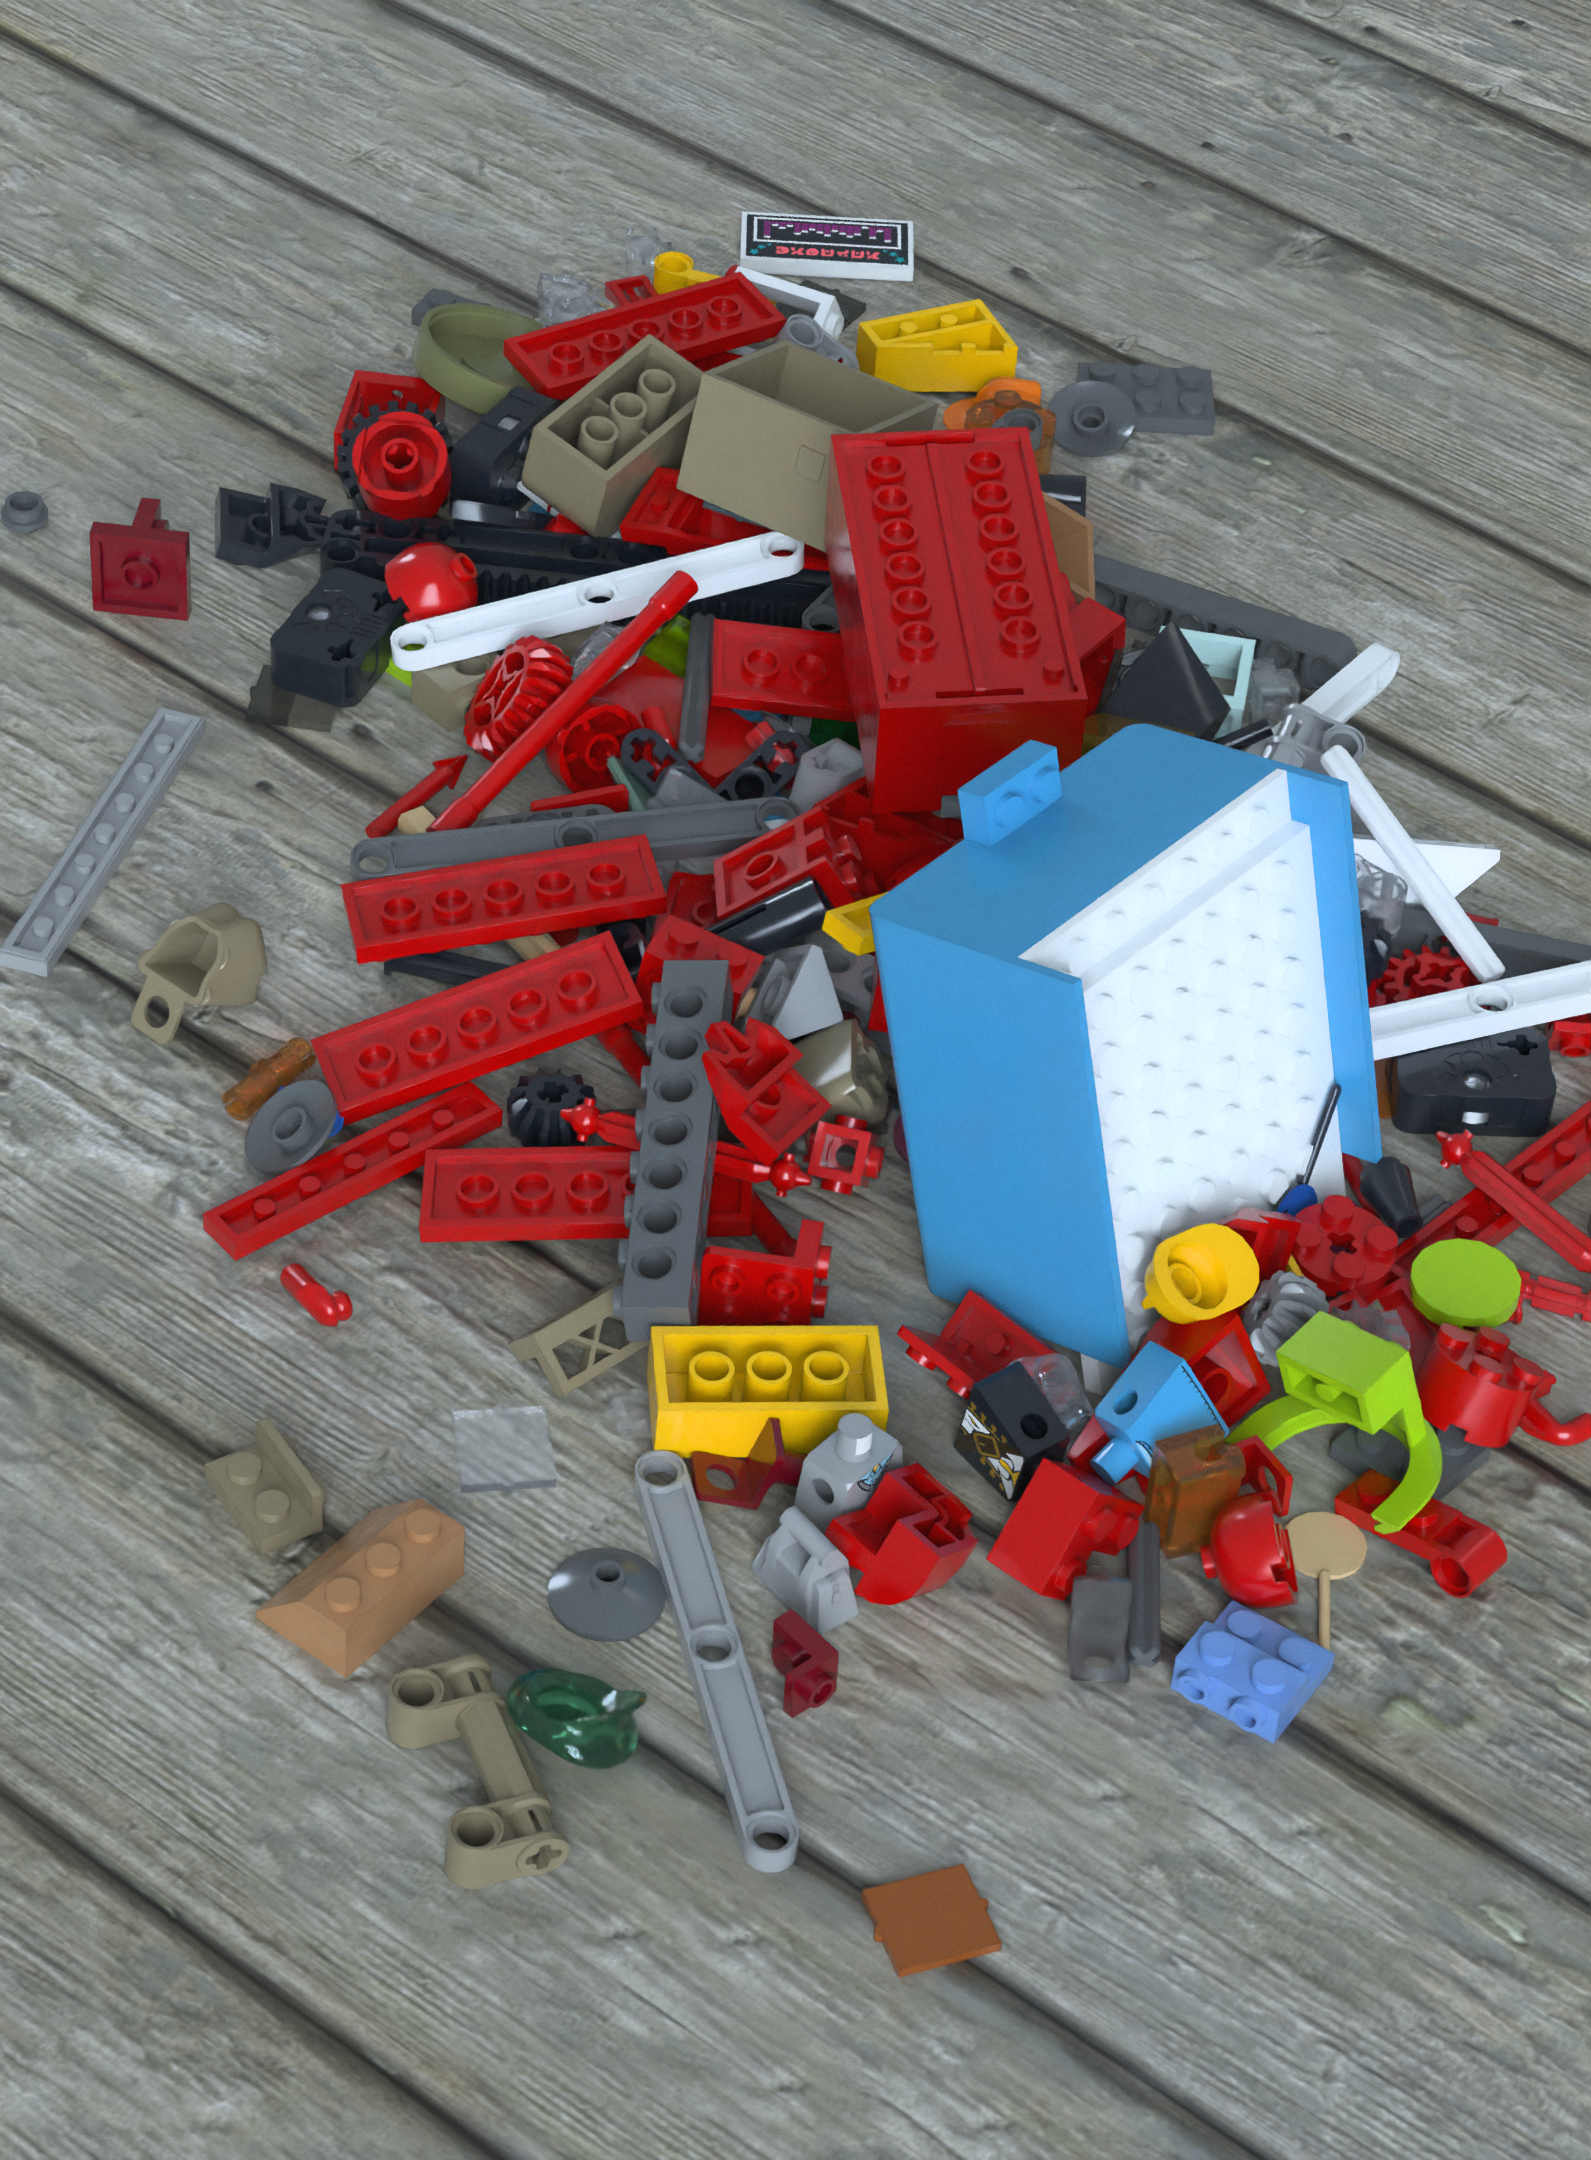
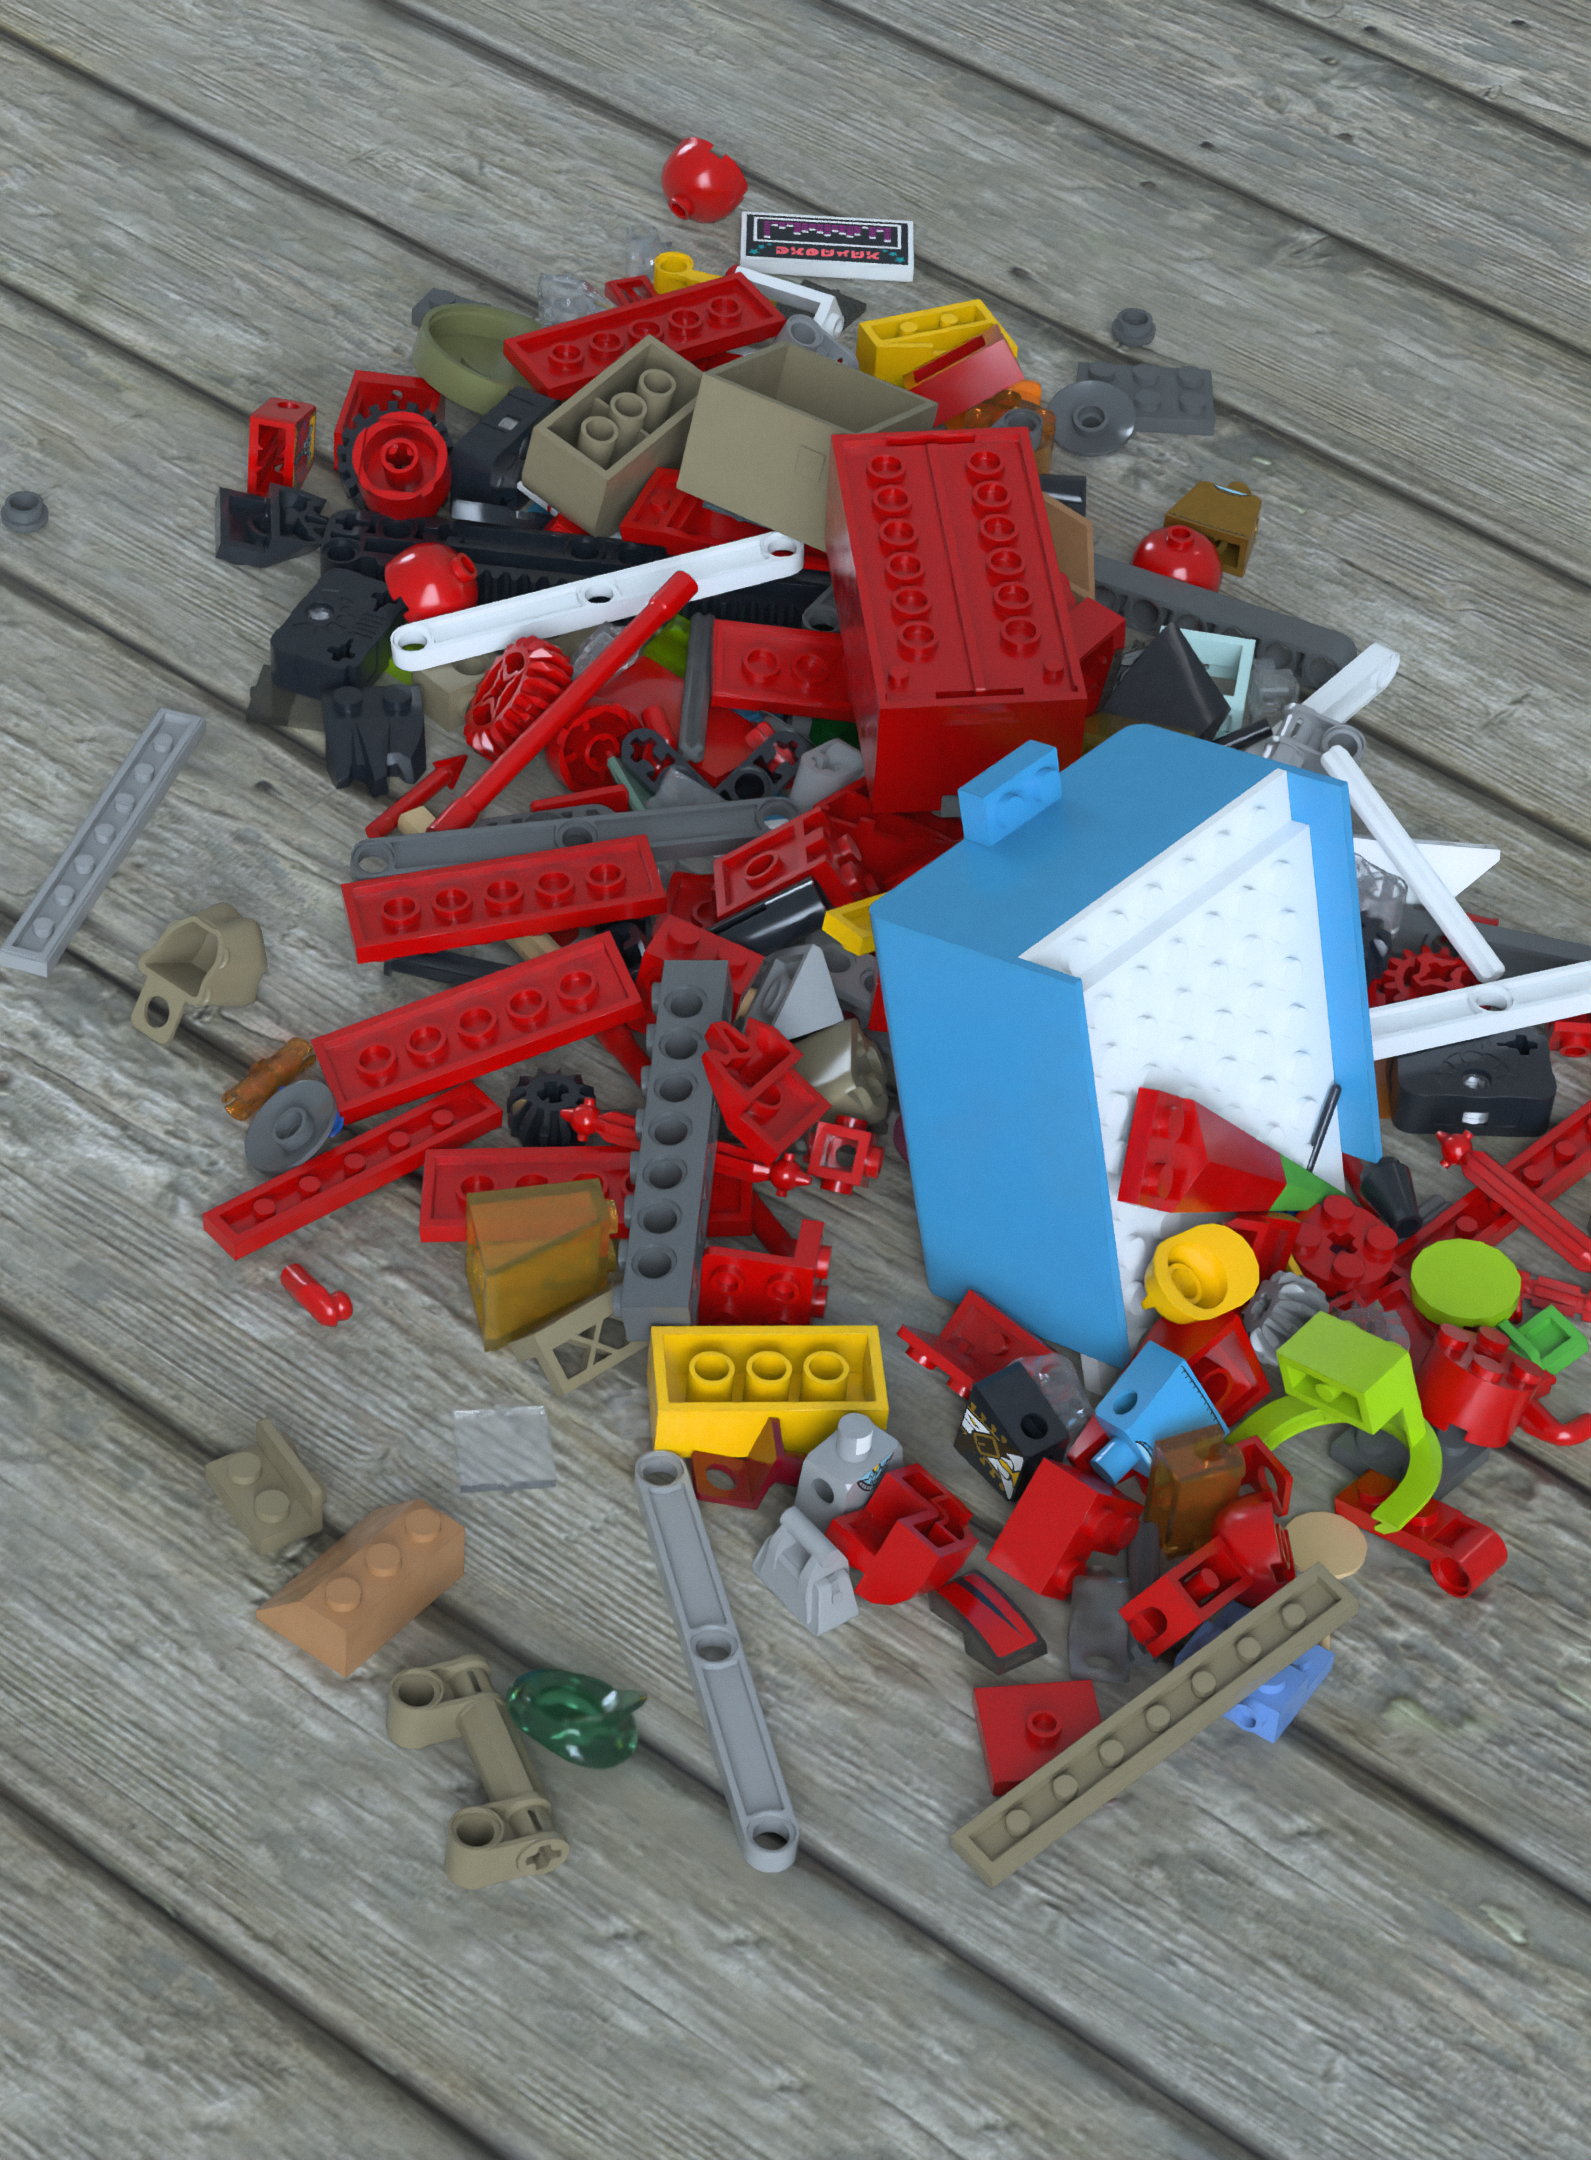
dark red bracket [89,497,192,621] -> none
dark grey dish [548,1547,666,1642] -> none
dark red bracket [771,1609,839,1718] -> none
dark orange piece [861,1863,1002,1978] -> none
none -> red torso [247,397,316,497]
none -> black plate [321,684,427,798]
none -> clear yellow slope [465,1178,618,1352]
none -> red cylinder [661,137,748,223]
none -> red window [902,324,1025,429]
none -> slope [927,1569,1048,1676]
none -> dark tan plate [951,1561,1359,1889]
none -> red plate [972,1680,1102,1796]
none -> dark grey plate [1111,308,1156,348]
none -> red plate [1117,1087,1360,1213]
none -> red brick [1118,1535,1255,1659]
none -> red cylinder [1130,525,1222,607]
none -> pearl gold torso [1163,481,1262,578]
none -> bright green bracket [1496,1304,1589,1375]

